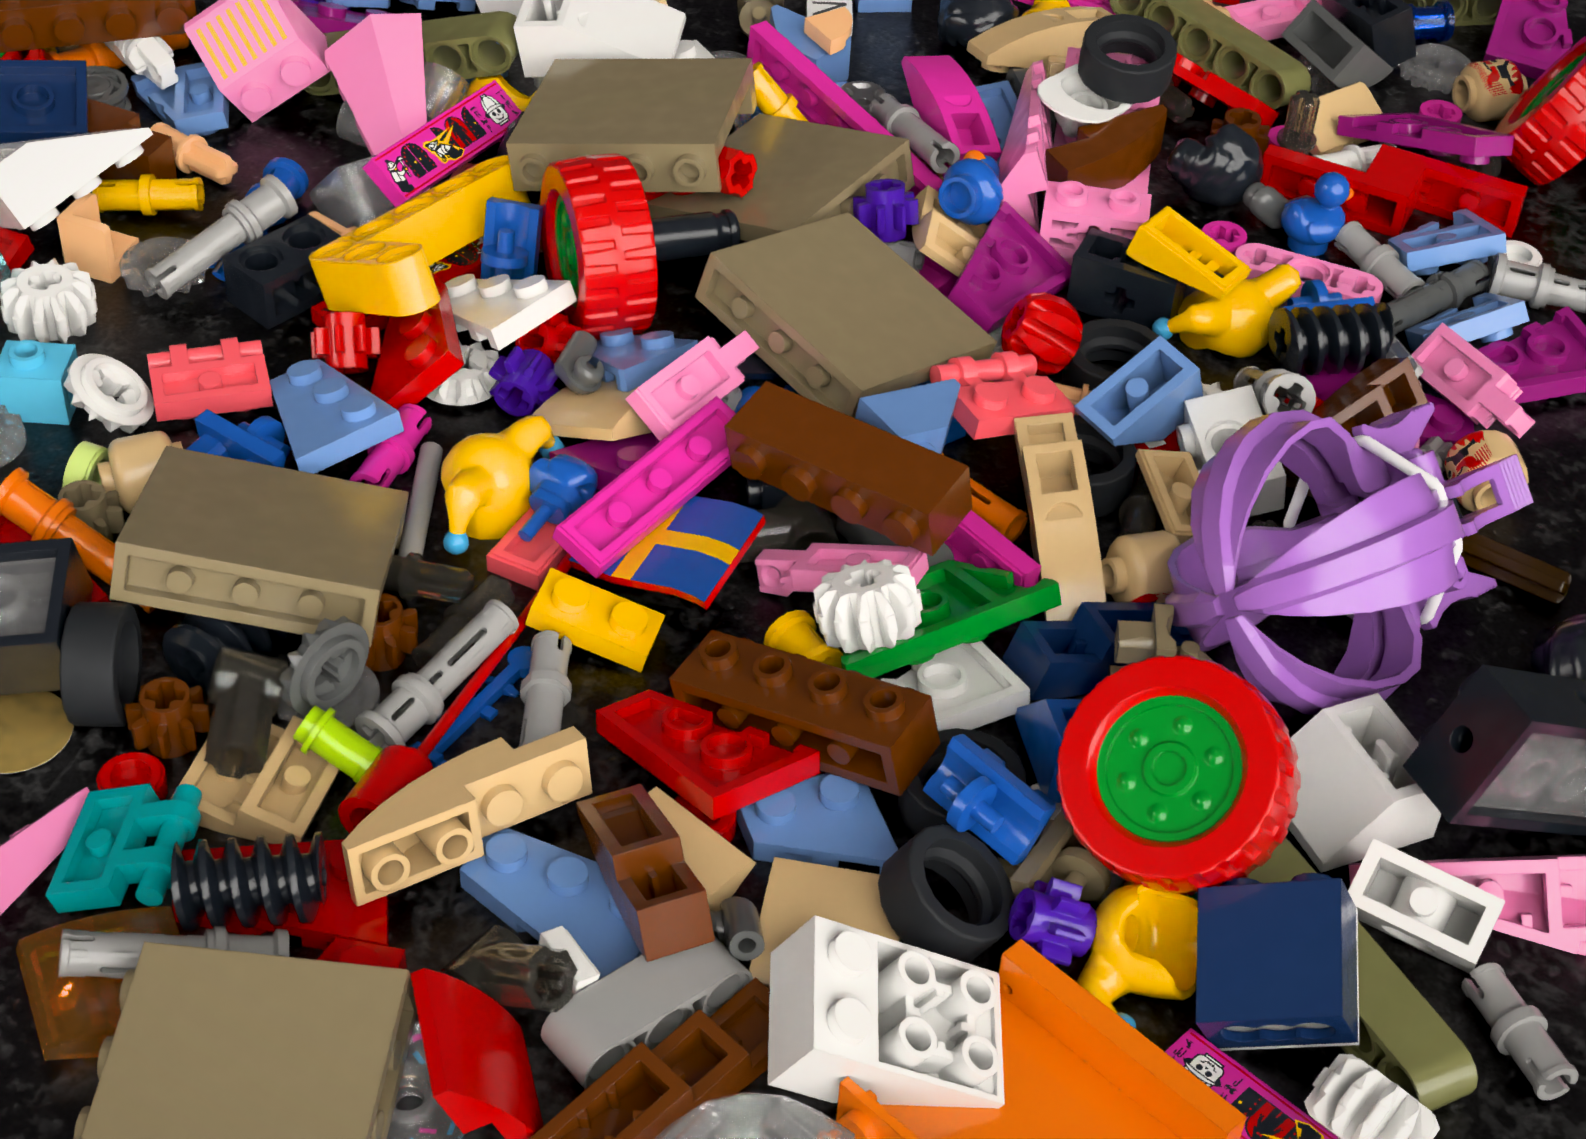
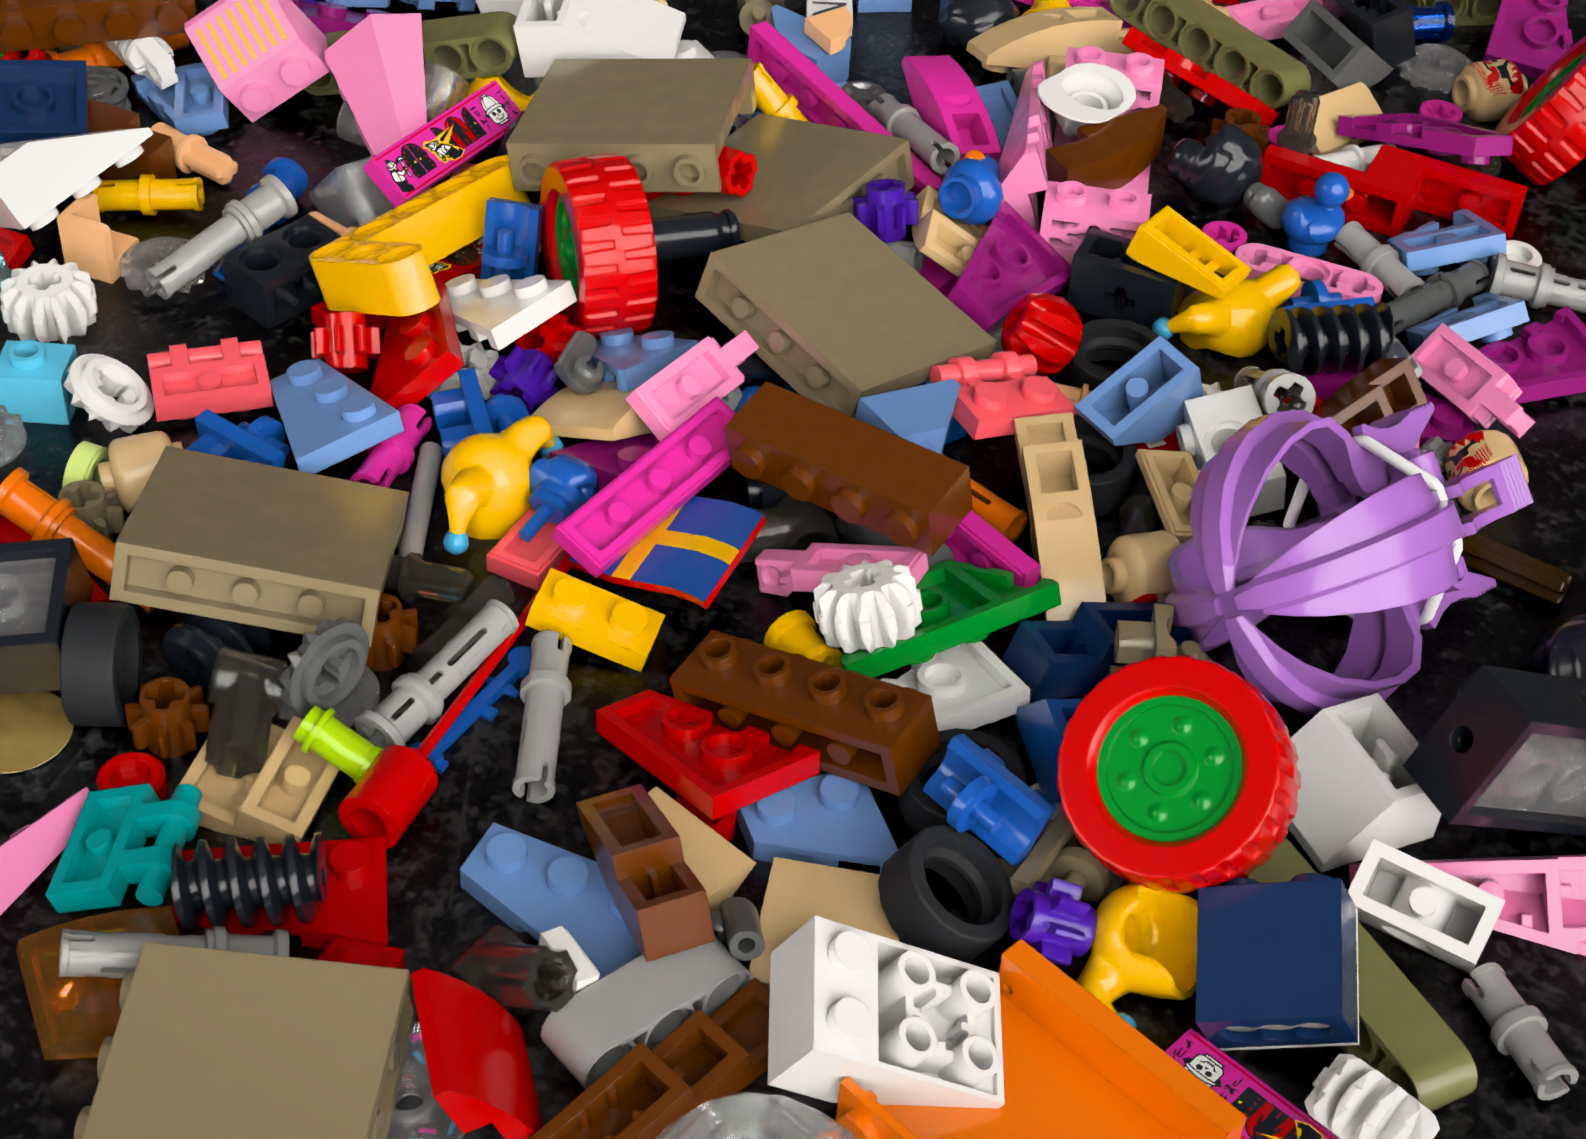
tan slope [341,726,593,907] -> none
black tyre [1078,14,1177,104] -> none
none -> blue hips [430,367,529,458]

